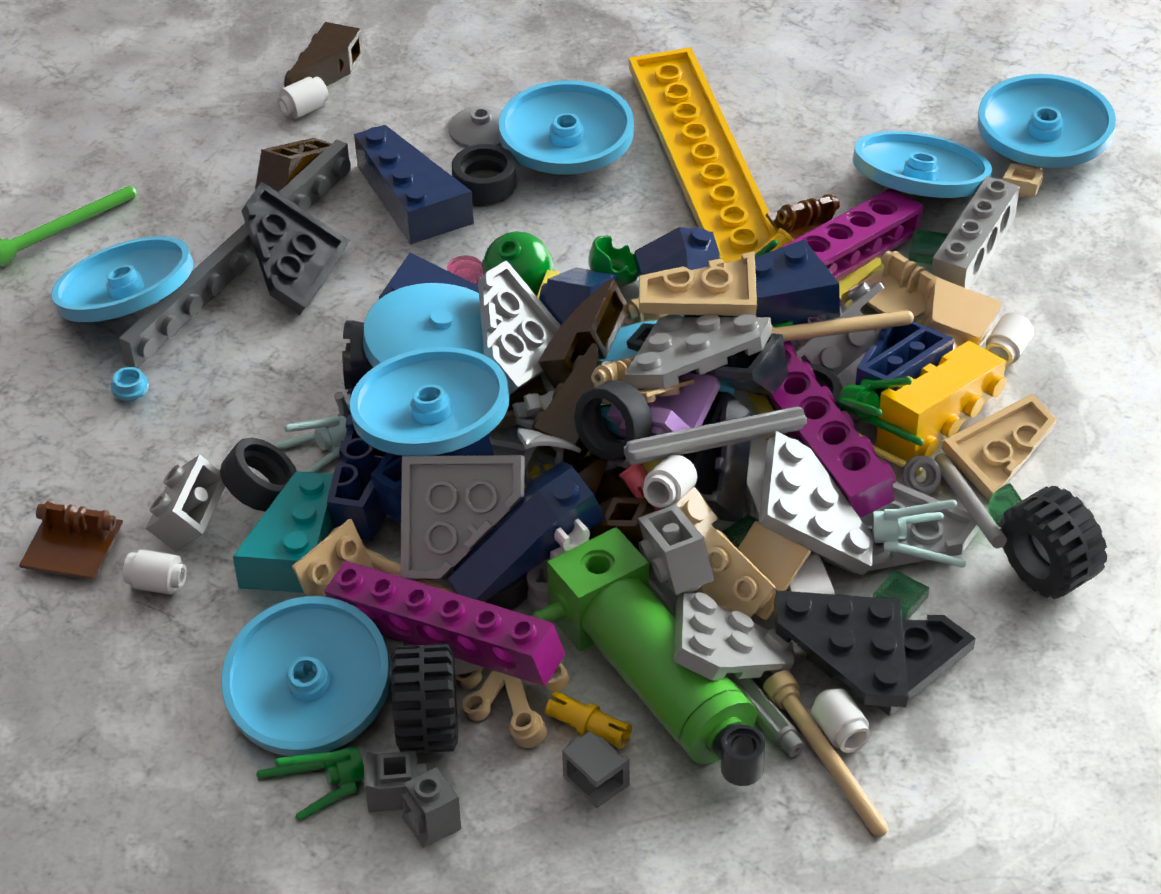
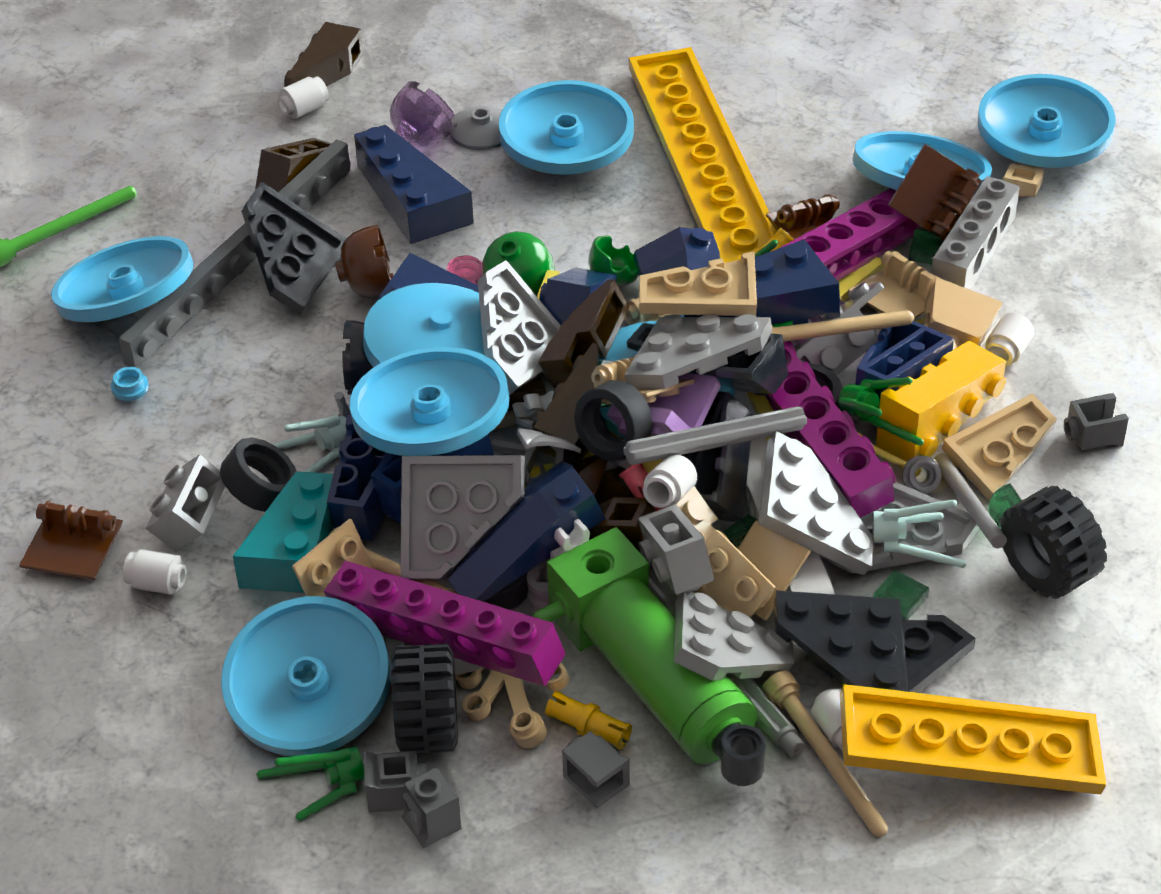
black tyre [452,144,517,204] -> none
none -> reddish brown cylinder [335,225,394,298]
none -> clear purple cylinder [389,81,457,148]
none -> yellow plate [840,684,1107,795]
none -> reddish brown hinge [888,143,982,241]
none -> dark grey window [1064,393,1129,450]

